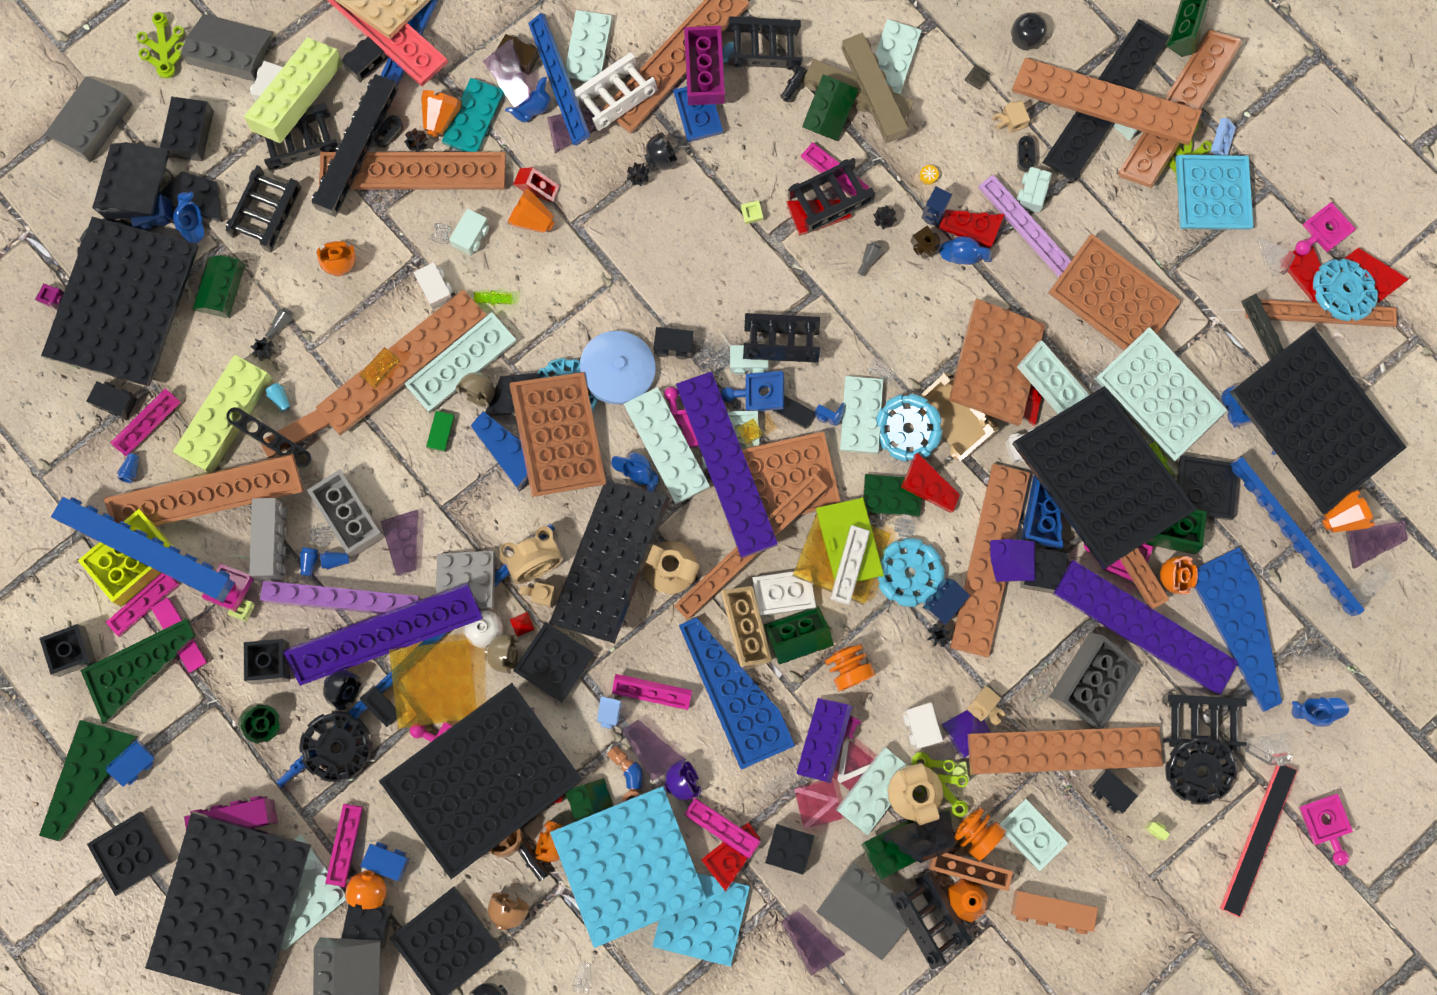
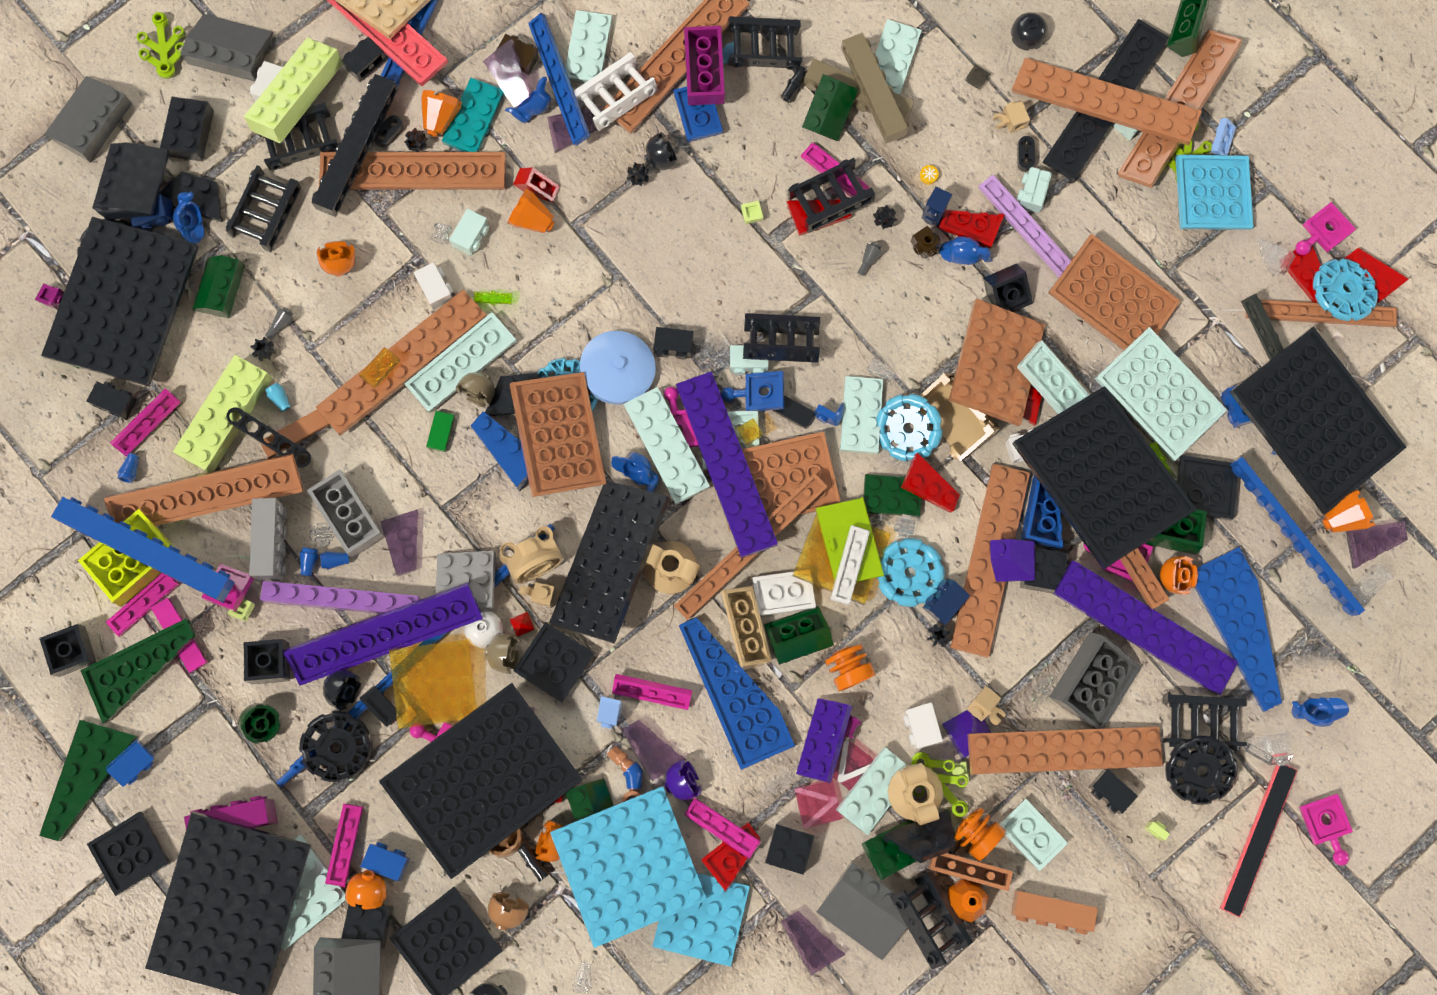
none -> black slope [983,264,1033,312]

